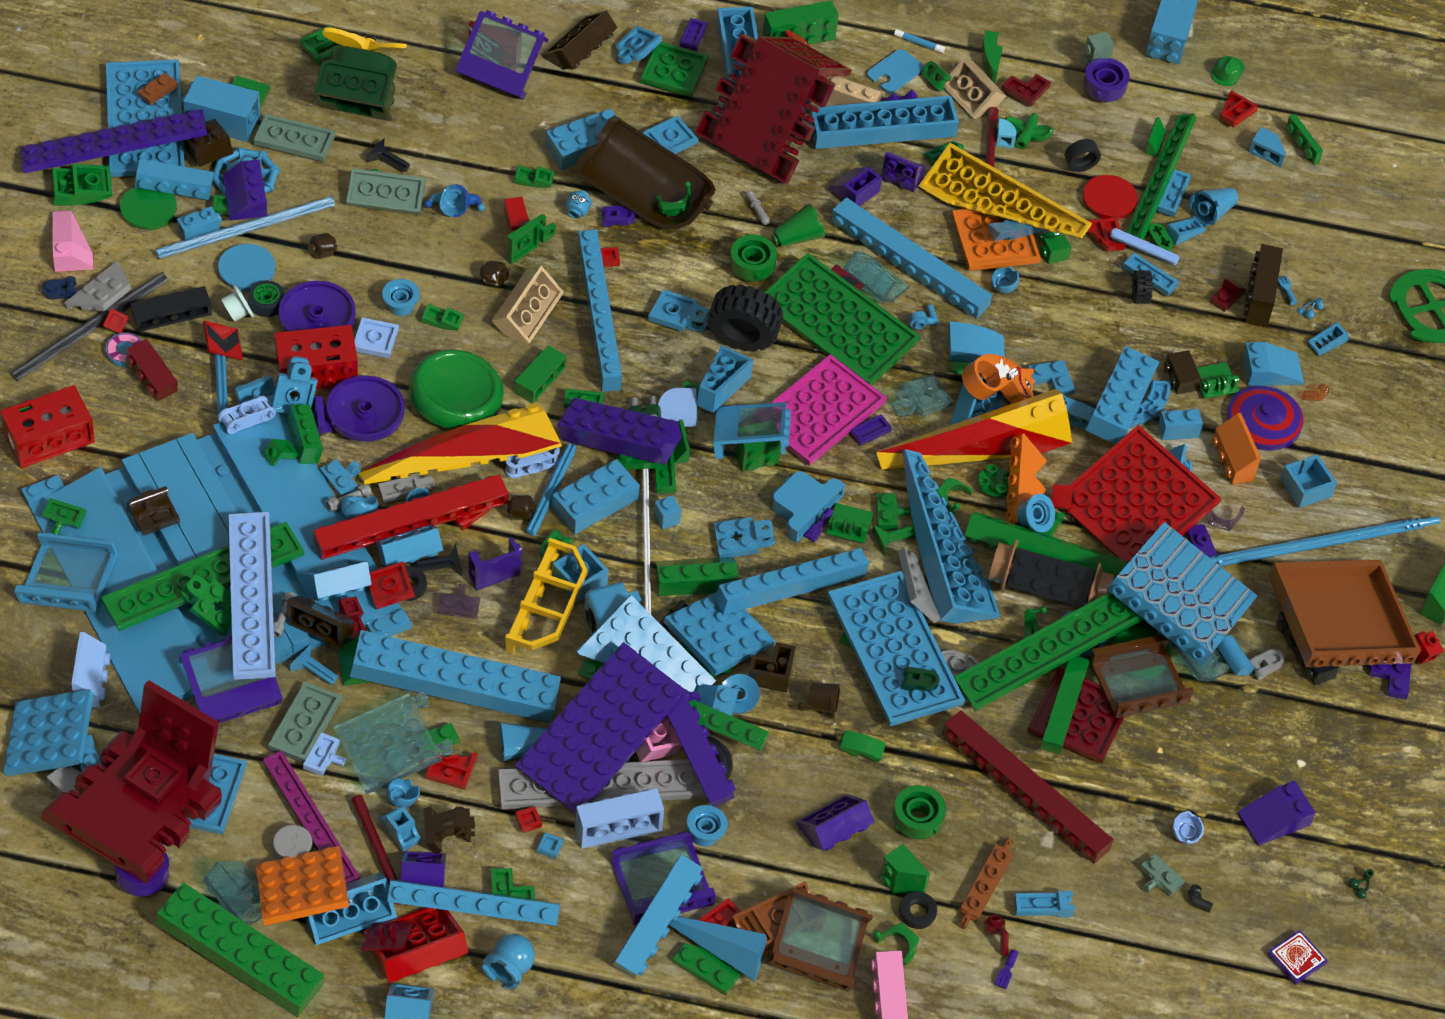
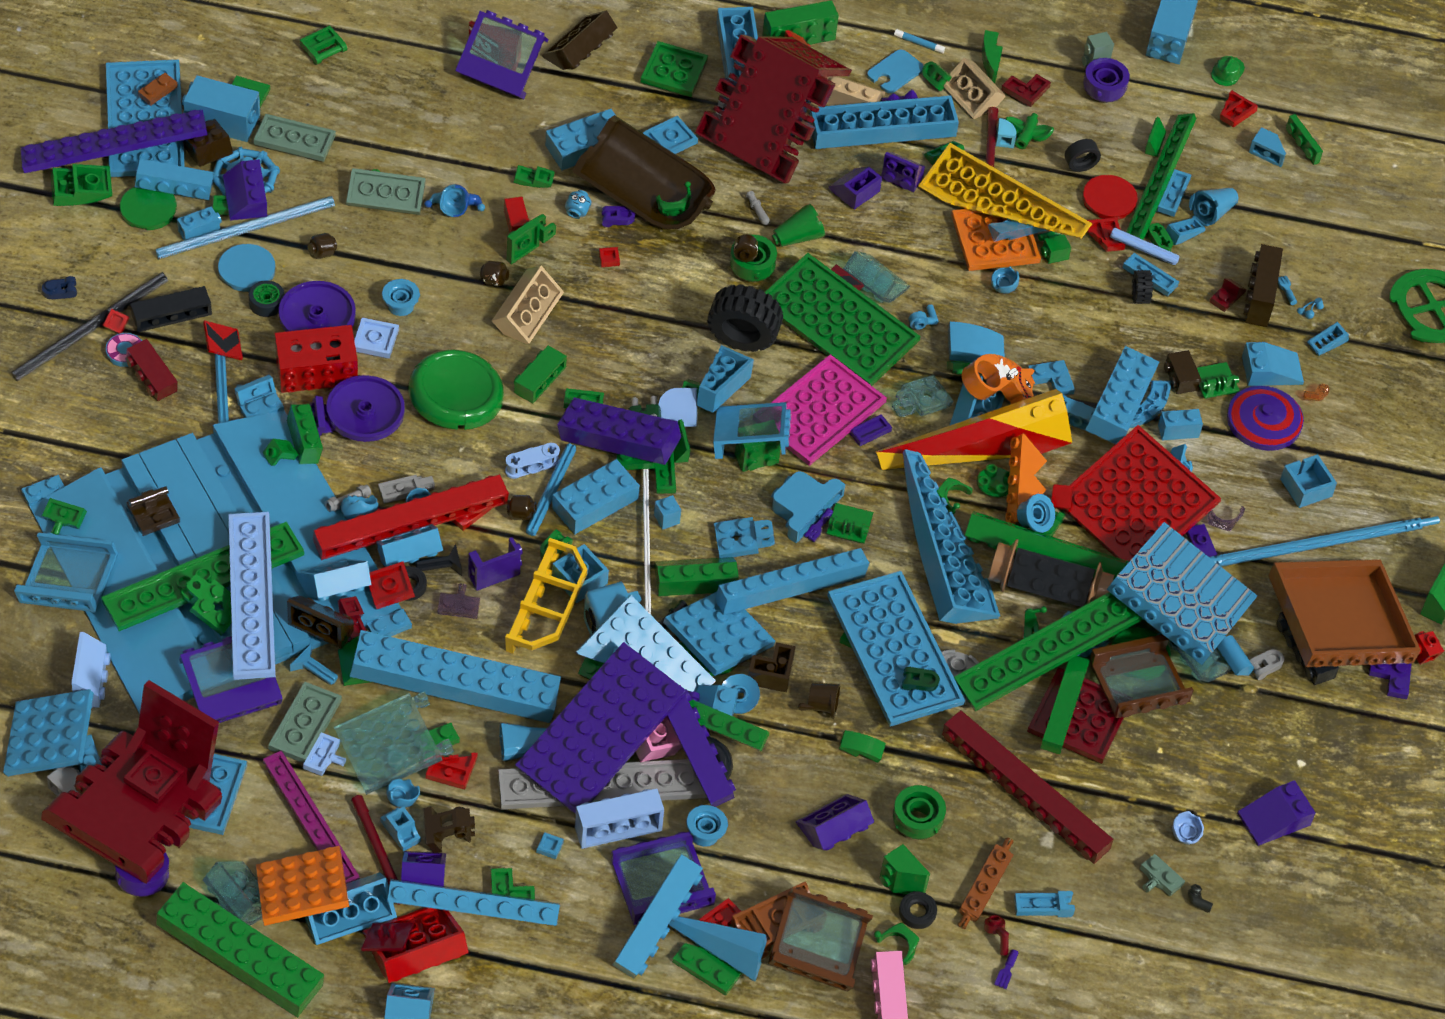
red piece [0,385,95,469] -> none
bright pink wedge [52,211,93,272] -> none
light grey wing [64,261,131,311] -> none
light blue piece [218,396,276,434] -> none
light aqua piece [221,284,255,322] -> none
dark azure plate [271,356,317,414] -> none
light grey head [273,825,313,860] -> none
light grey bar [274,592,296,638] -> none
dark green brick [314,28,407,121] -> none
dark azure plate [320,459,361,497] -> none
wedge [358,403,562,484] -> none
black piece [366,137,410,172] -> none
green slope [420,304,465,331] -> none
dark azure tile [482,934,535,990] -> none
red plate [515,806,542,833] -> none
dark azure brick [578,230,622,392] -> none
dark azure plate [616,26,663,64] -> none
dark azure plate [649,289,709,332] -> none
dark purple plate [680,18,707,51] -> none
dark azure brick [831,197,992,319] -> none
green piece [872,525,916,556] -> none
green plate [877,493,911,530] -> none
light grey wing [898,548,941,623] -> none
orange slope [1212,413,1261,485] -> none
tile [1267,930,1328,985] -> none
dark green piece [1349,869,1374,899] -> none
none -> dark brown head [734,234,759,262]

